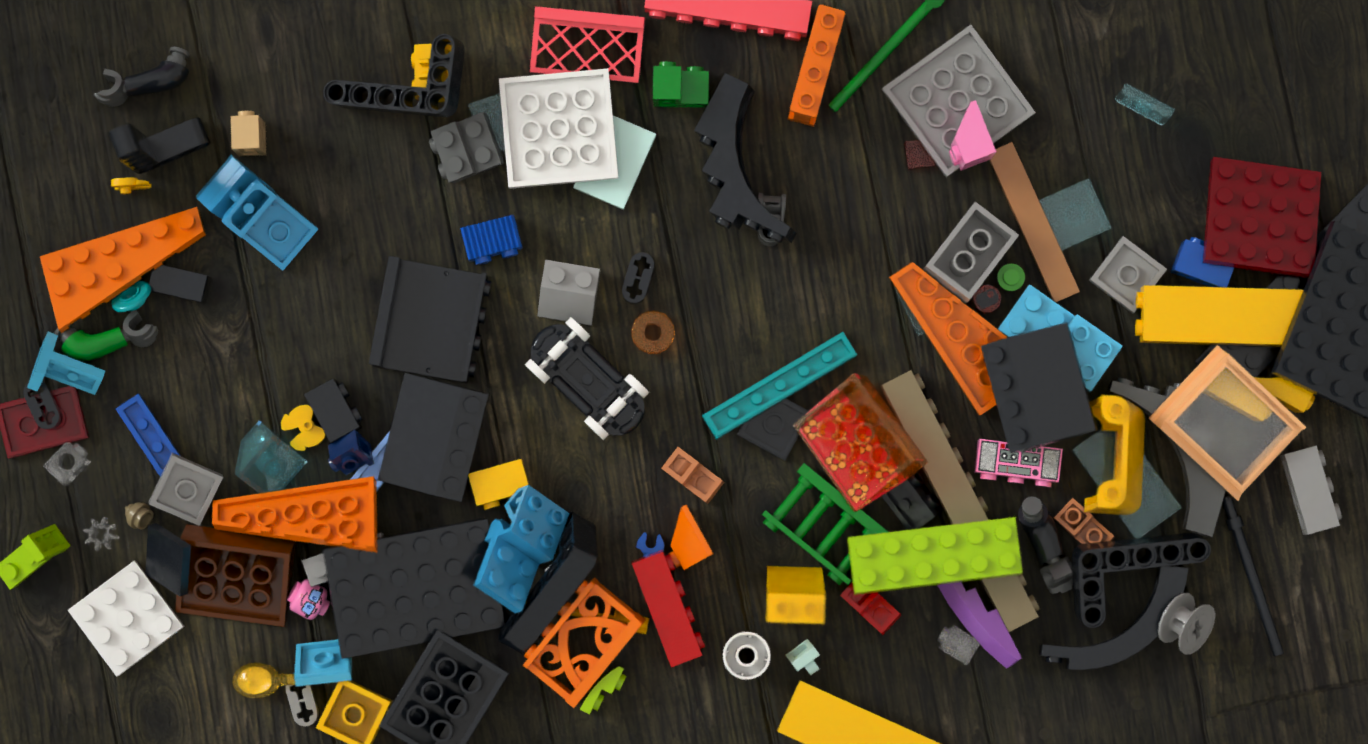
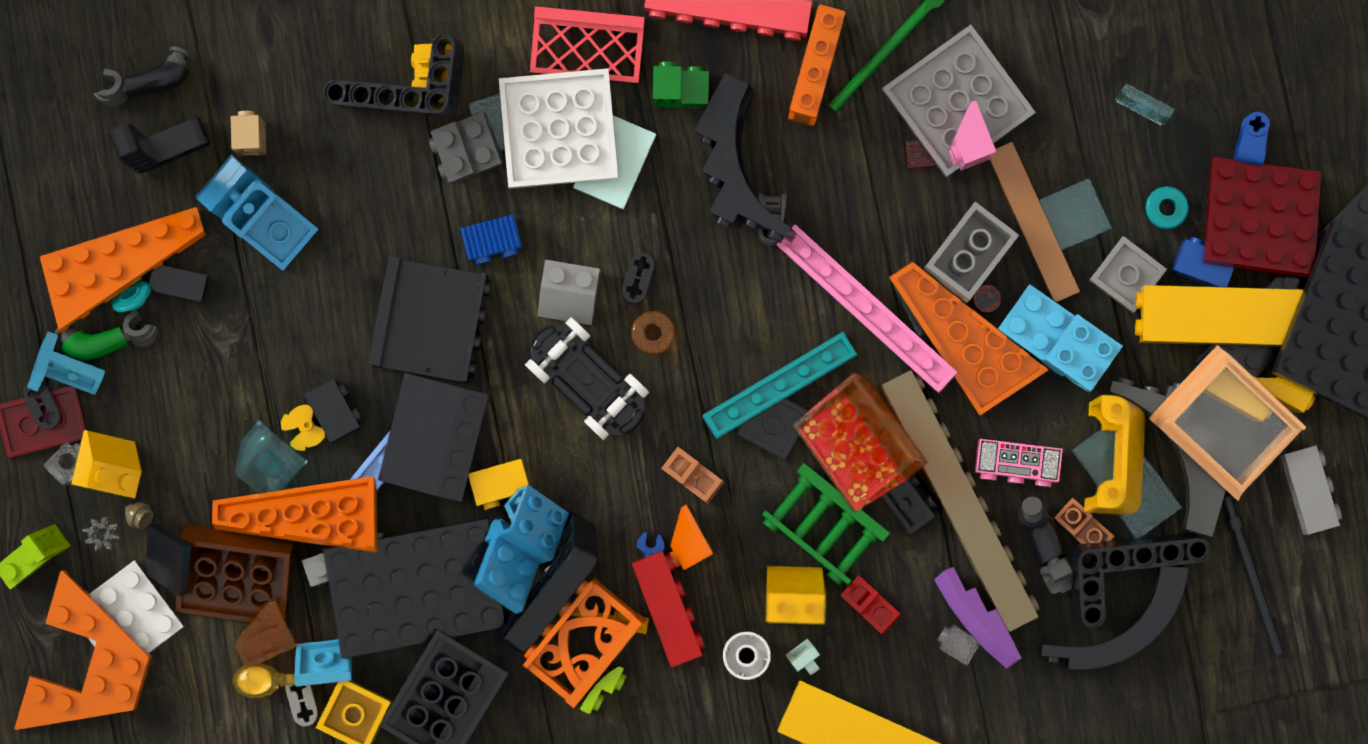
yellow piece [111,177,151,194] -> none
blue plate [116,394,181,477] -> none
light grey plate [149,453,223,526] -> none
bright pink head [287,579,330,620] -> none
dark blue brick [328,430,374,475] -> none
lime brick [847,517,1023,595] -> none
black slope [981,323,1098,453] -> none
bright green plate [997,264,1025,291] -> none
light grey piece [1158,593,1215,655] -> none
none -> orange wing [14,570,152,730]
none -> yellow slope [71,430,141,498]
none -> clear orange wing [234,597,297,669]
none -> bright pink plate [776,225,957,393]
none -> teal piece [1145,186,1189,230]
none -> blue piece [1234,112,1270,166]

